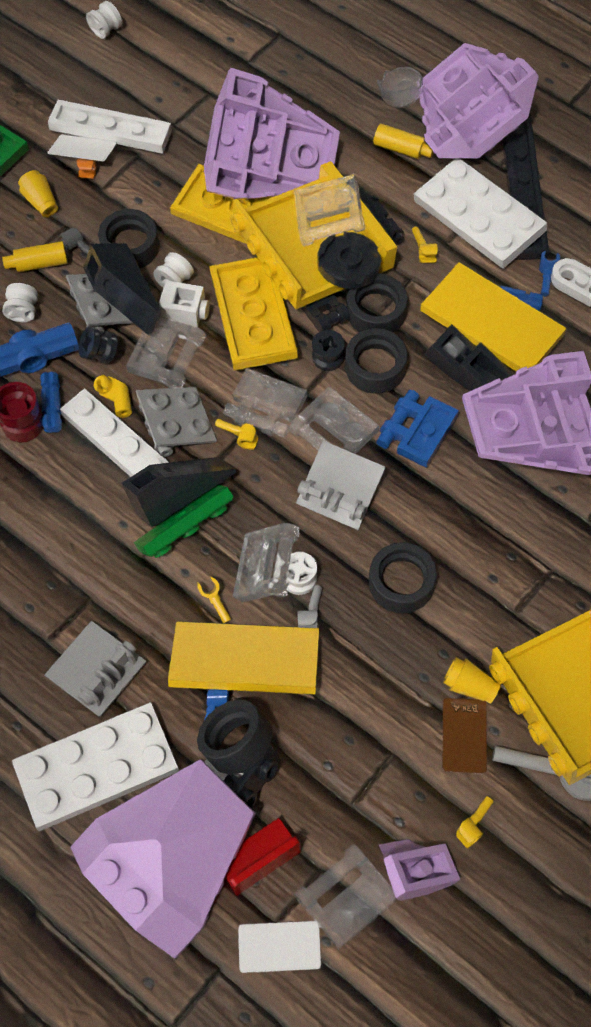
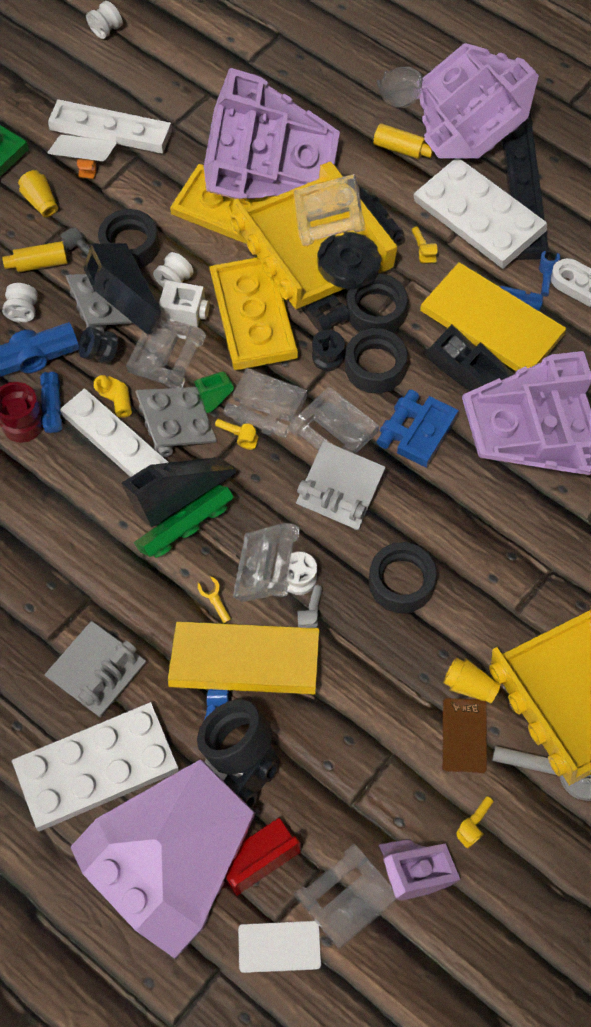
none -> green slope [194,371,234,413]

